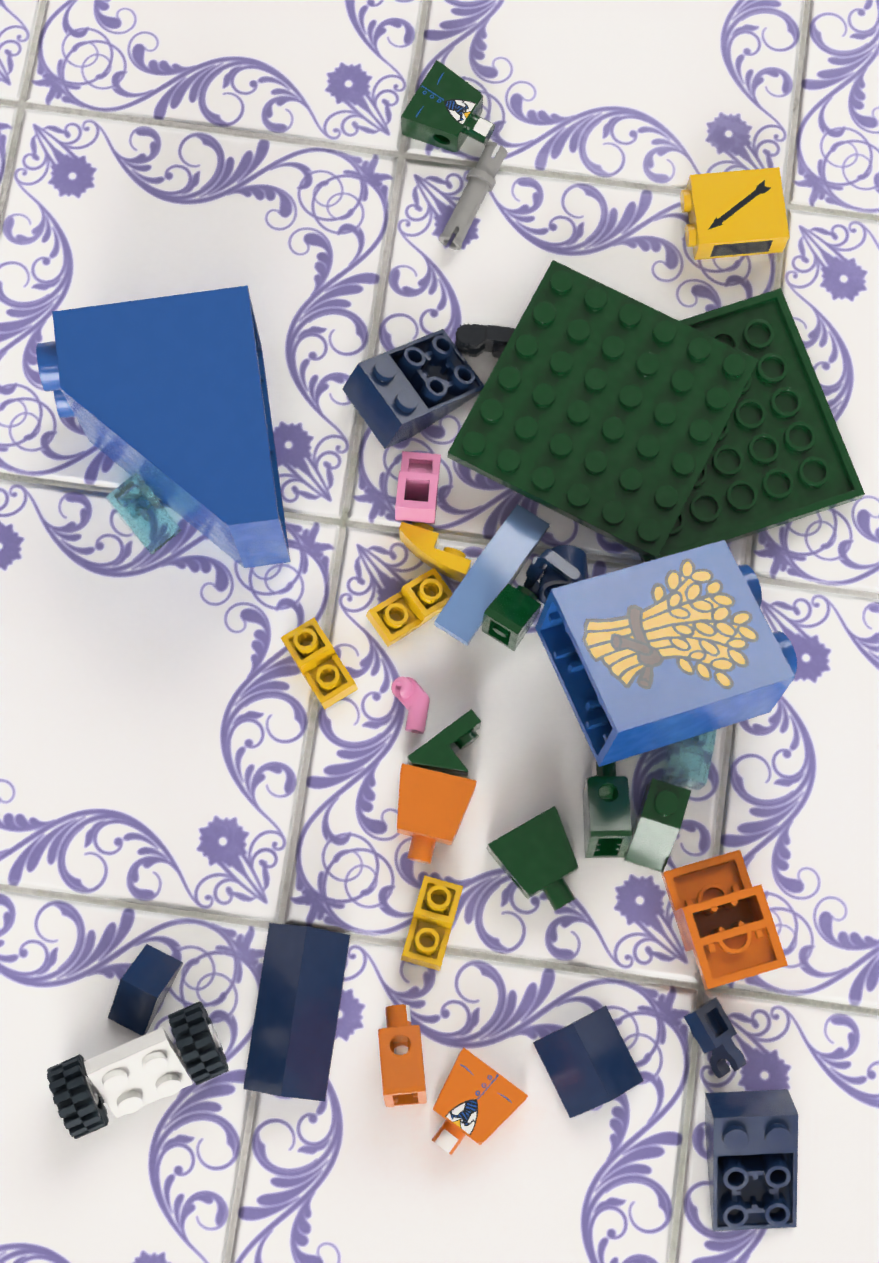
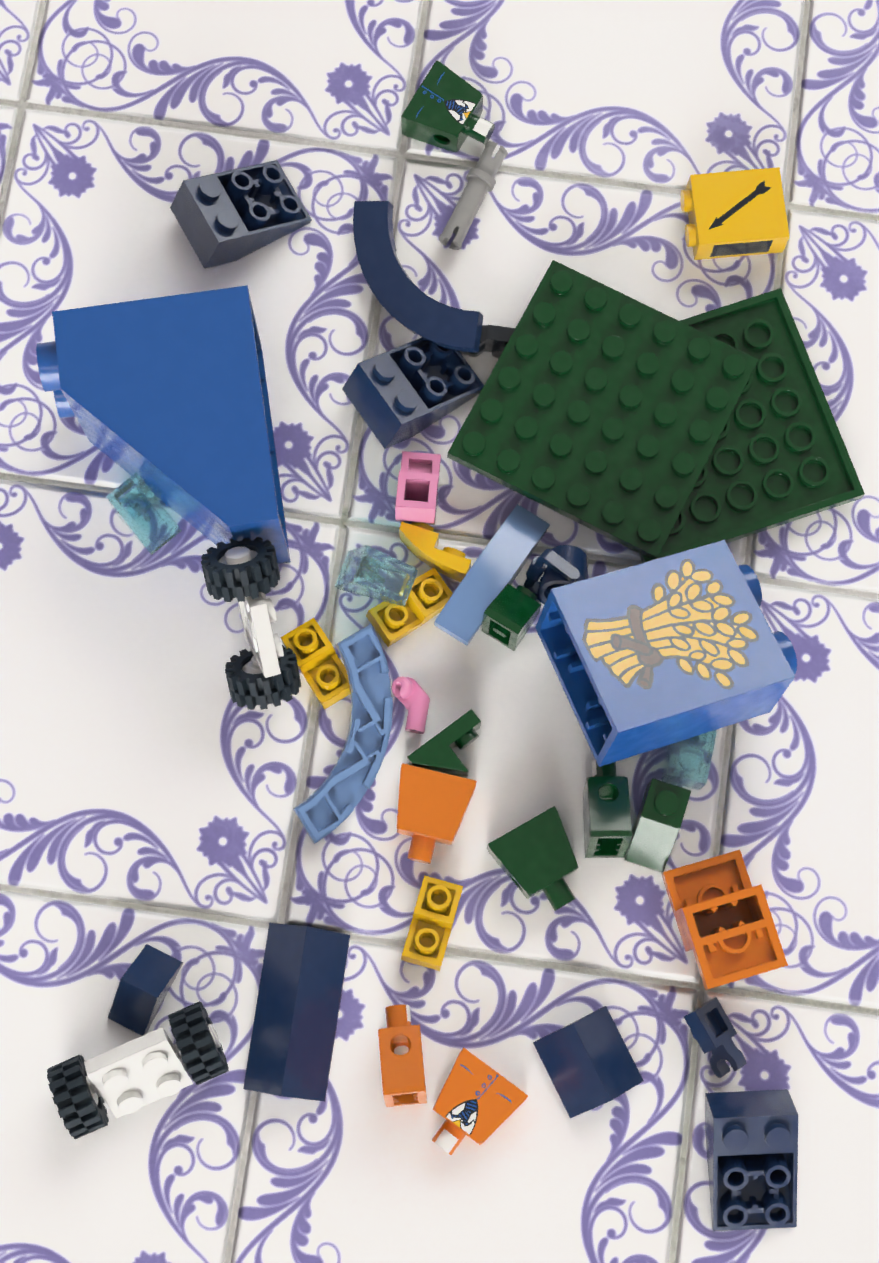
none -> dark blue slope [170,160,312,269]
none -> black plate [201,537,301,710]
none -> medium blue tile [293,624,393,844]
none -> clear light blue slope [334,545,418,606]
none -> dark blue tile [353,201,483,353]

